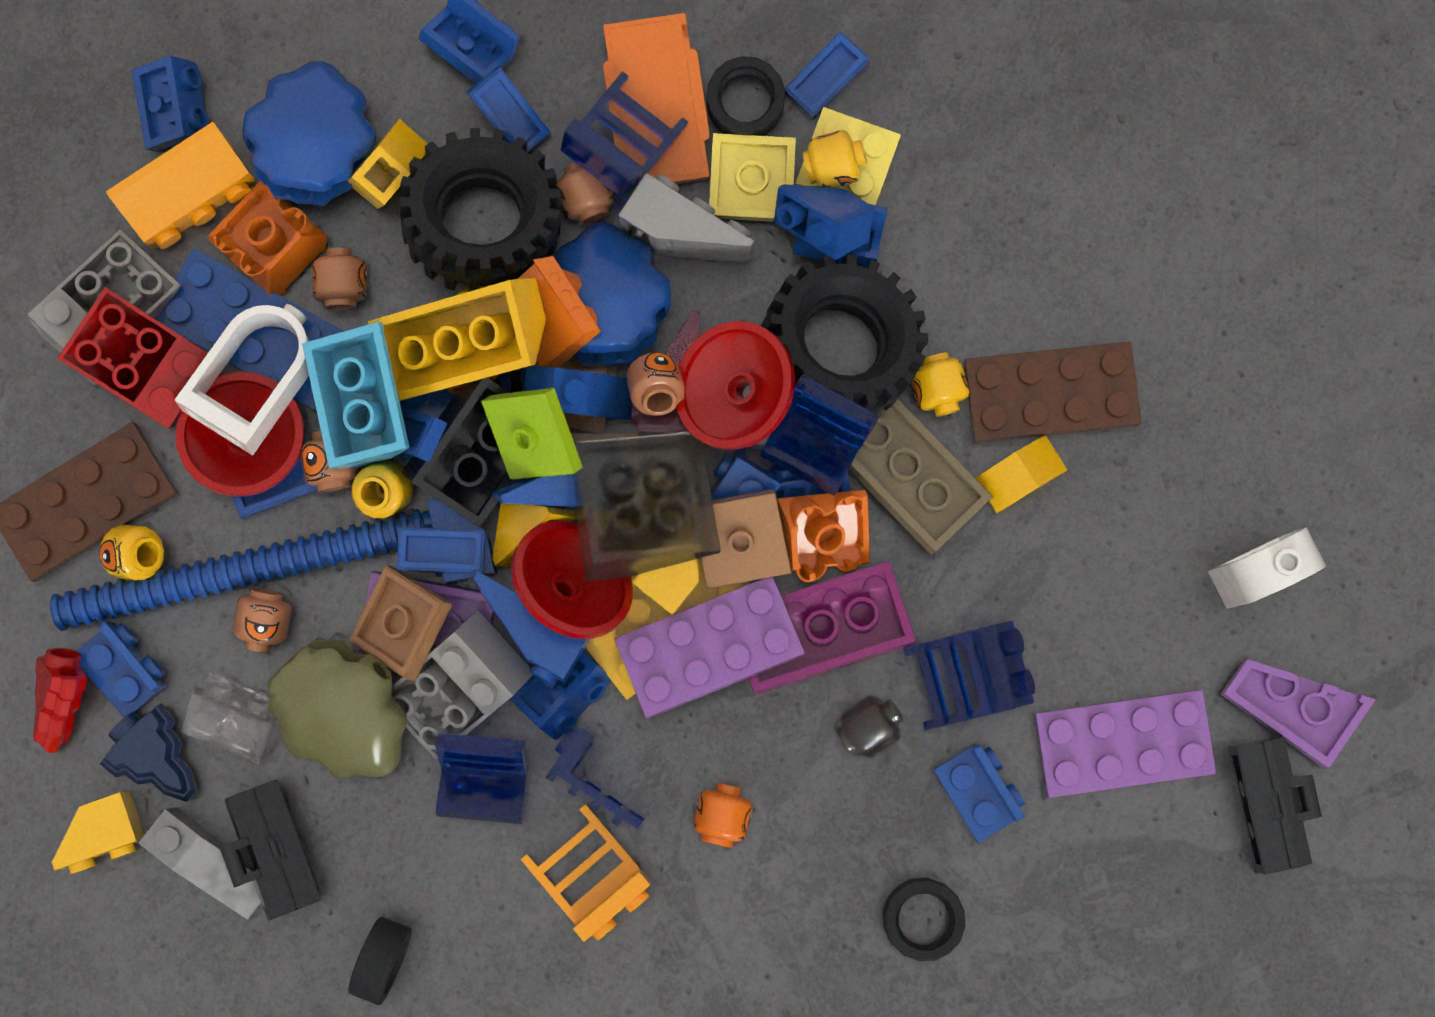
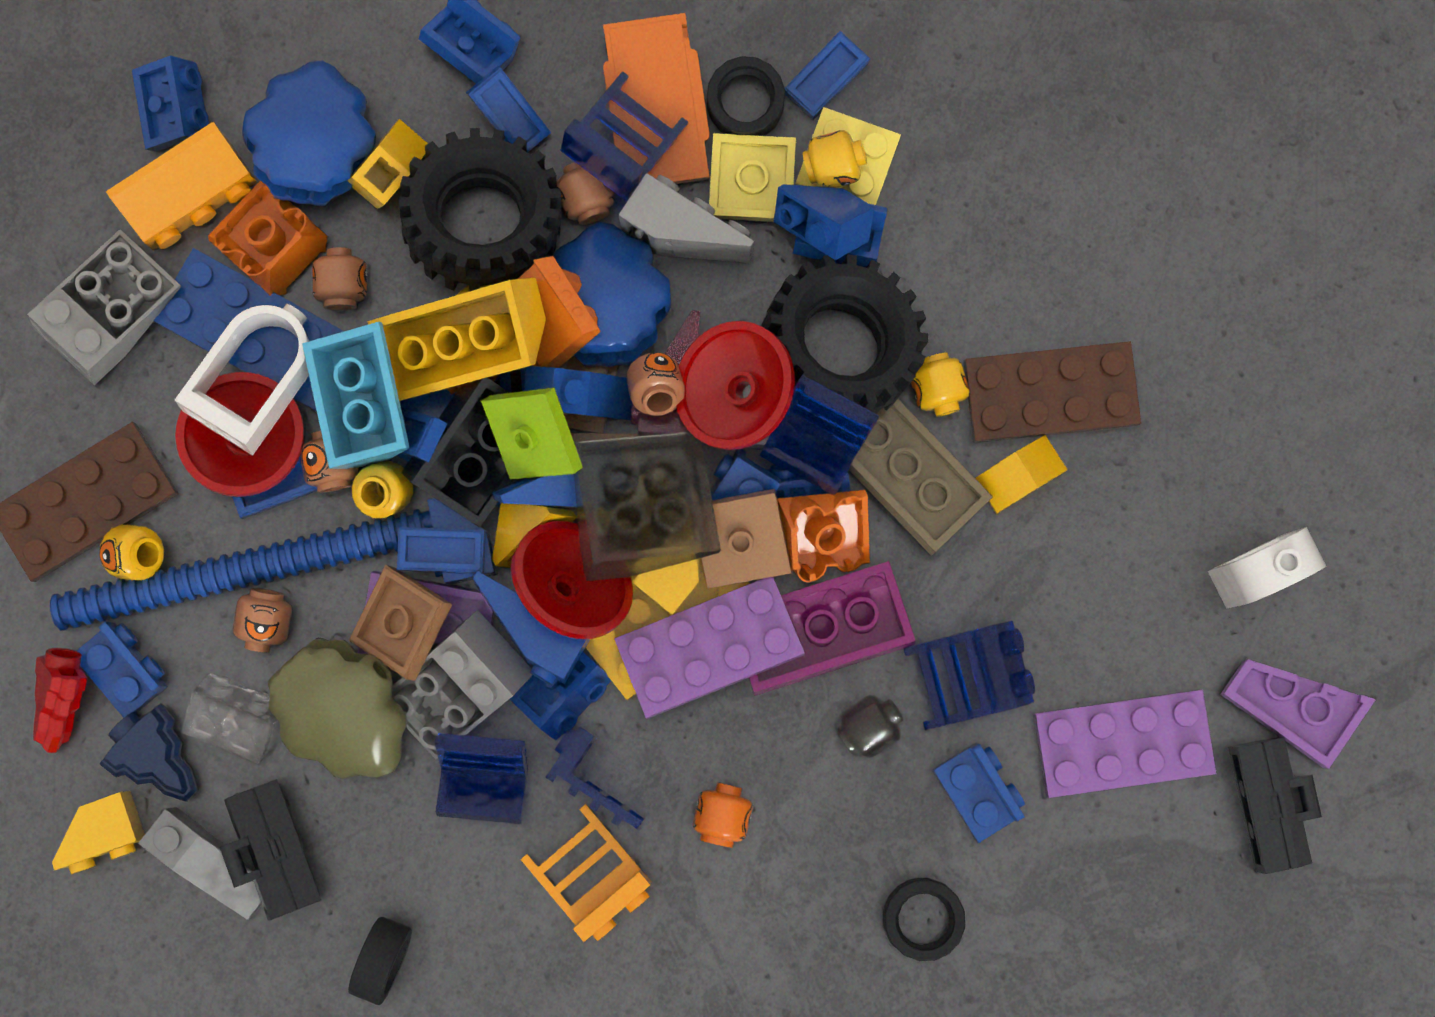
red slope [57,287,208,429] -> none

